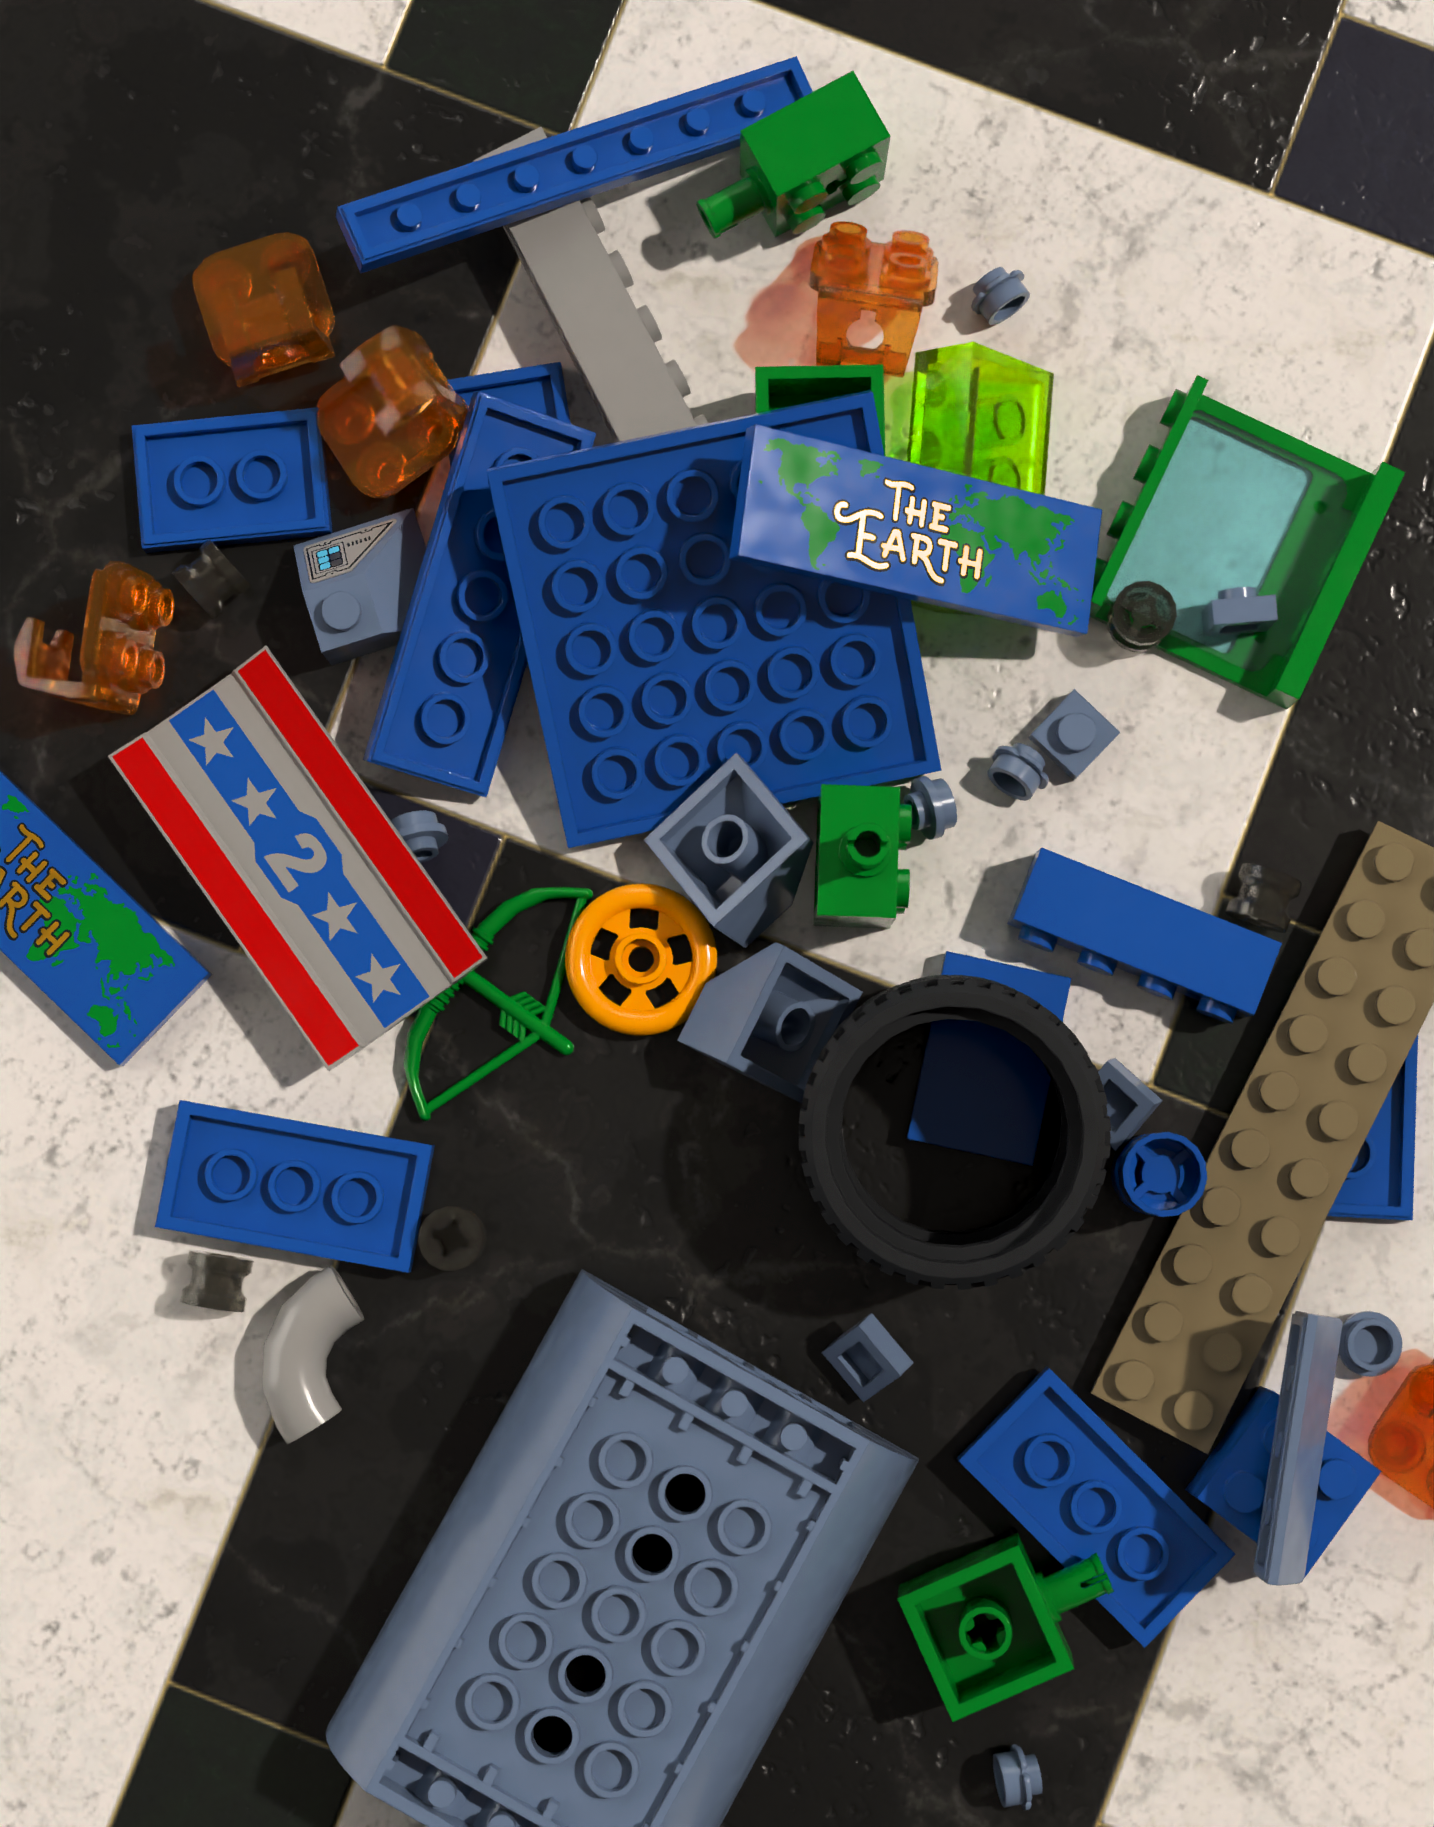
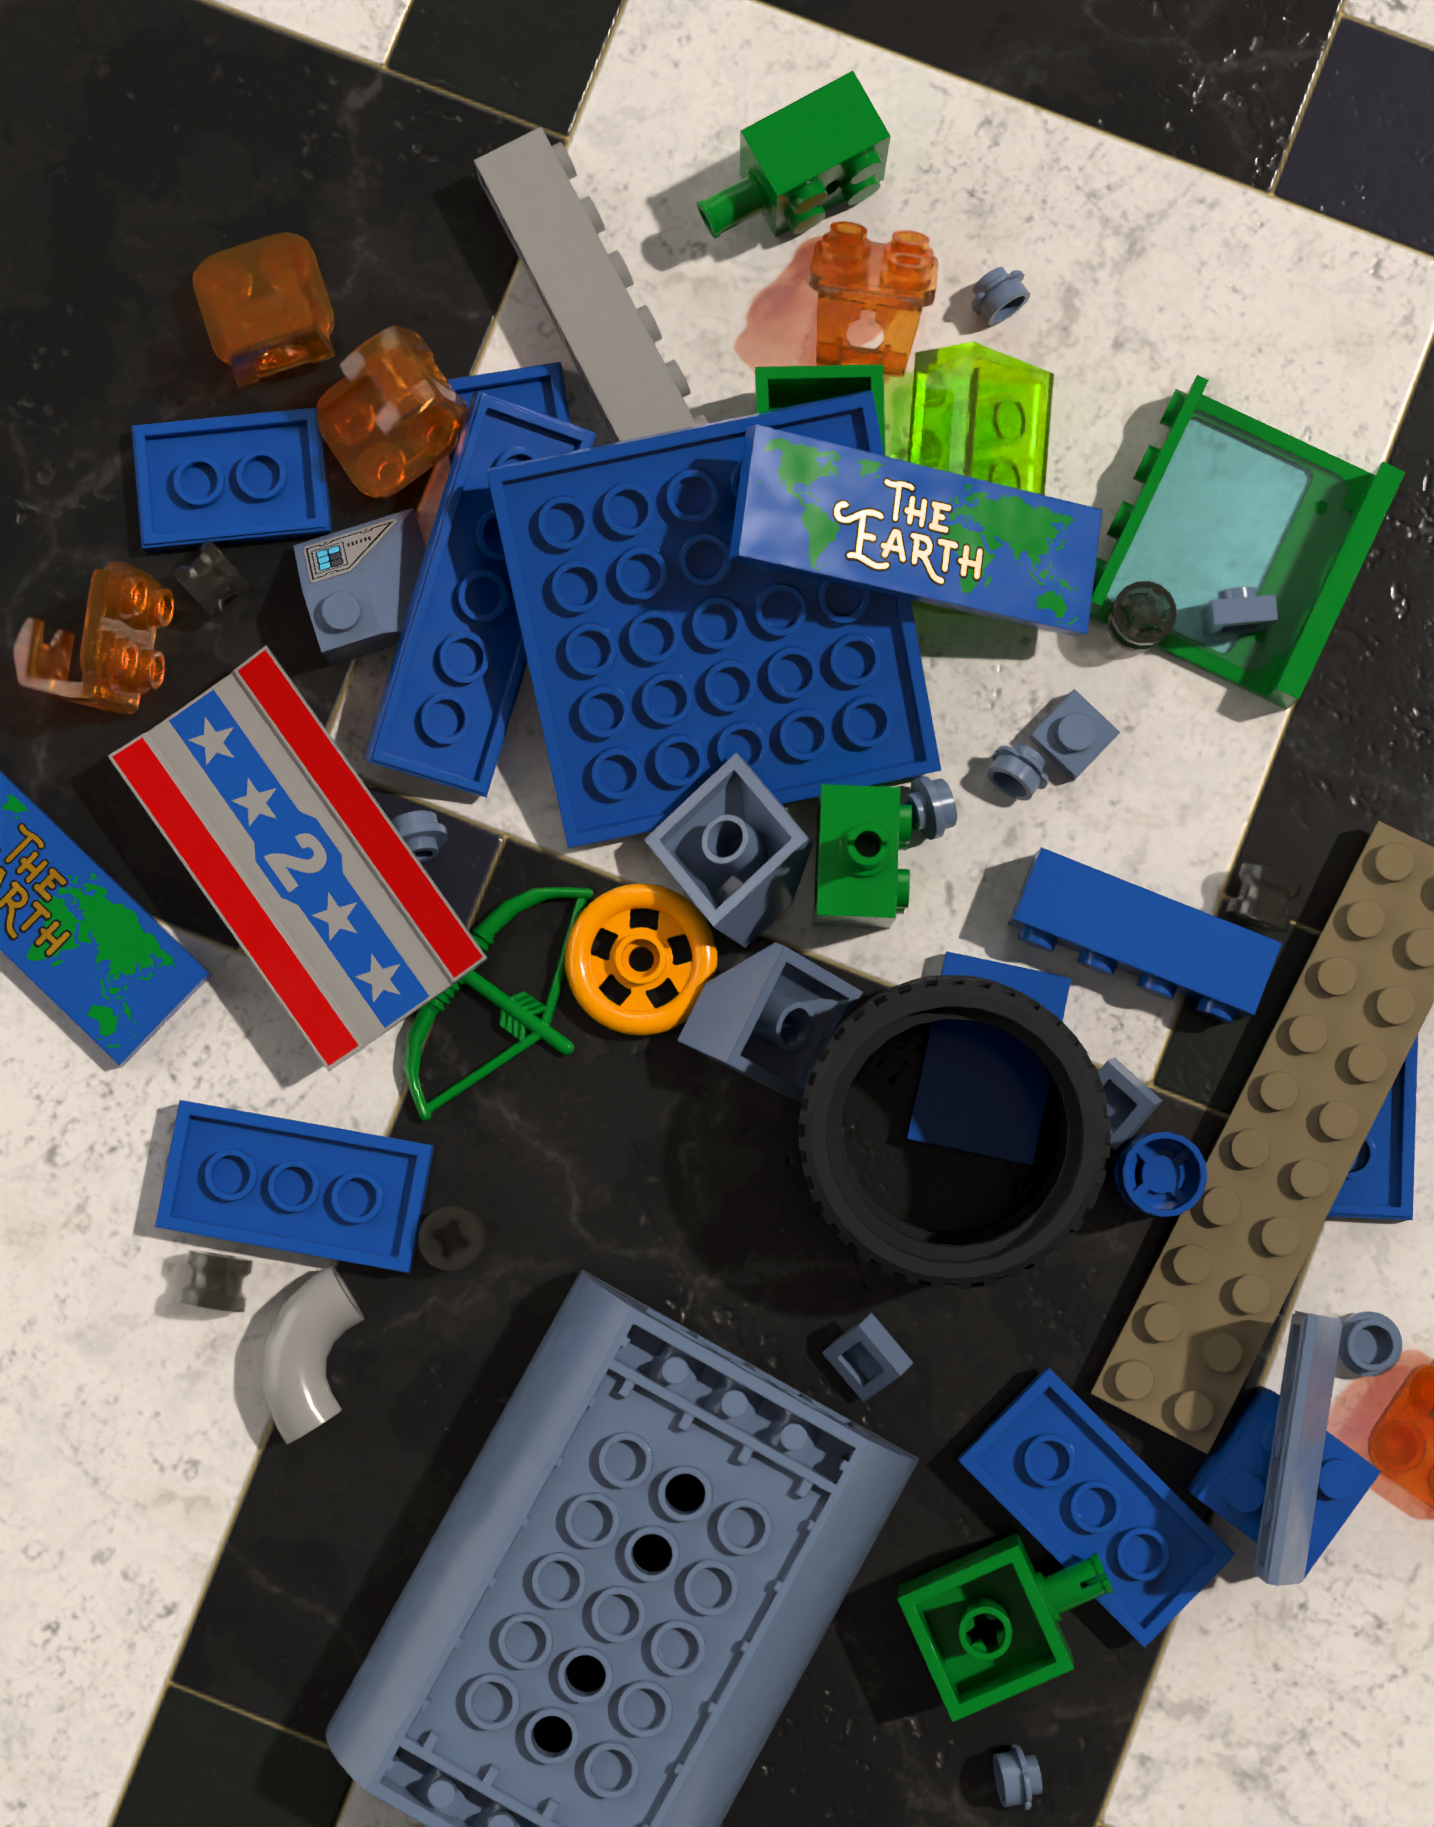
blue tile [335,56,813,273] -> none

